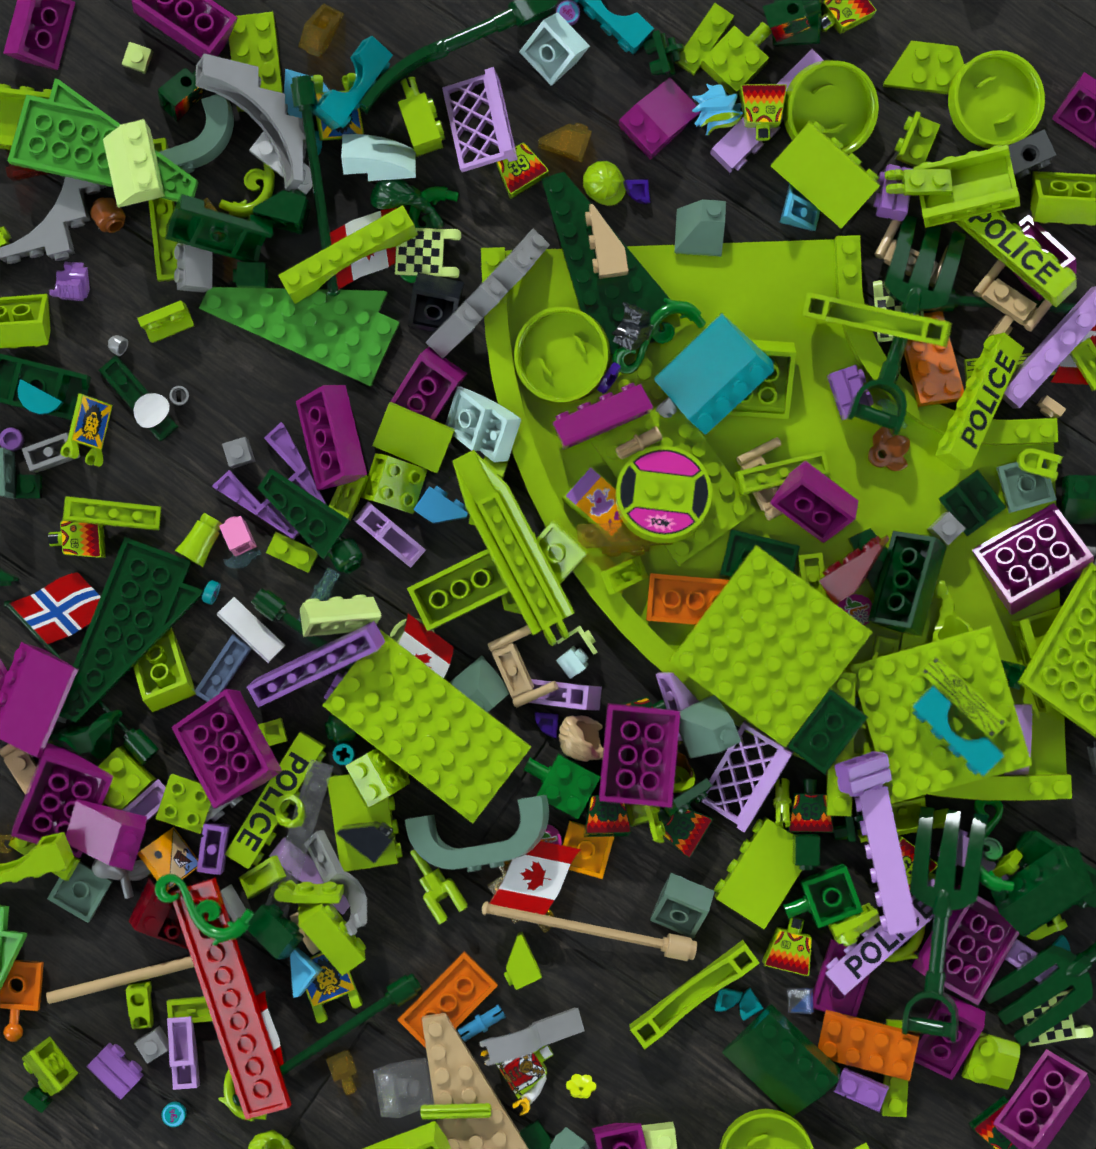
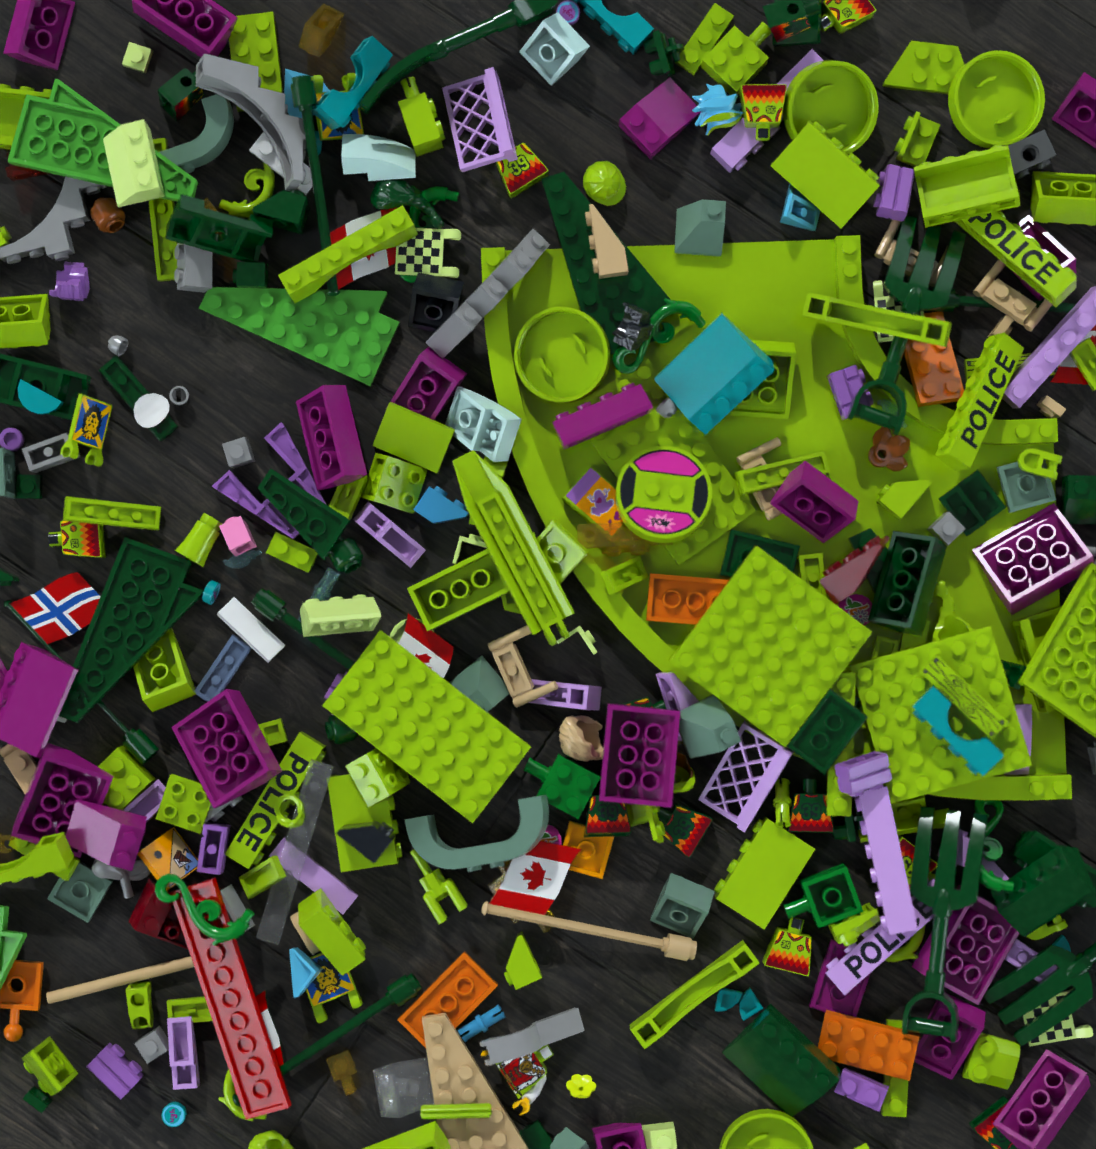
dark green piece [47,710,123,759] -> none
lime bracket [137,300,194,343] -> none
medium lavender brick [247,621,385,707] -> none
dark green brick [247,904,304,959] -> none
lime hinge [274,880,345,904] -> none
light grey piece [305,830,367,936] -> none
teal bush [333,743,356,765] -> none
dark purple tile [535,712,558,738] -> none
clear yellow slope [538,123,592,163] -> none
light aqua plate [556,646,589,679] -> none
dark purple tile [597,362,621,394] -> none
tan axle [616,426,663,459] -> none
dark purple tile [623,179,650,204] -> none
dark green plate [664,778,712,817] -> none
clear tile [787,988,813,1014] -> none
dark green brick [793,834,820,870] -> none
lime hinge [885,169,952,196] -> none
lime plate [992,849,1023,877] -> none
none -> yellowish green bracket [452,534,487,564]
none -> lime slope [876,479,932,520]

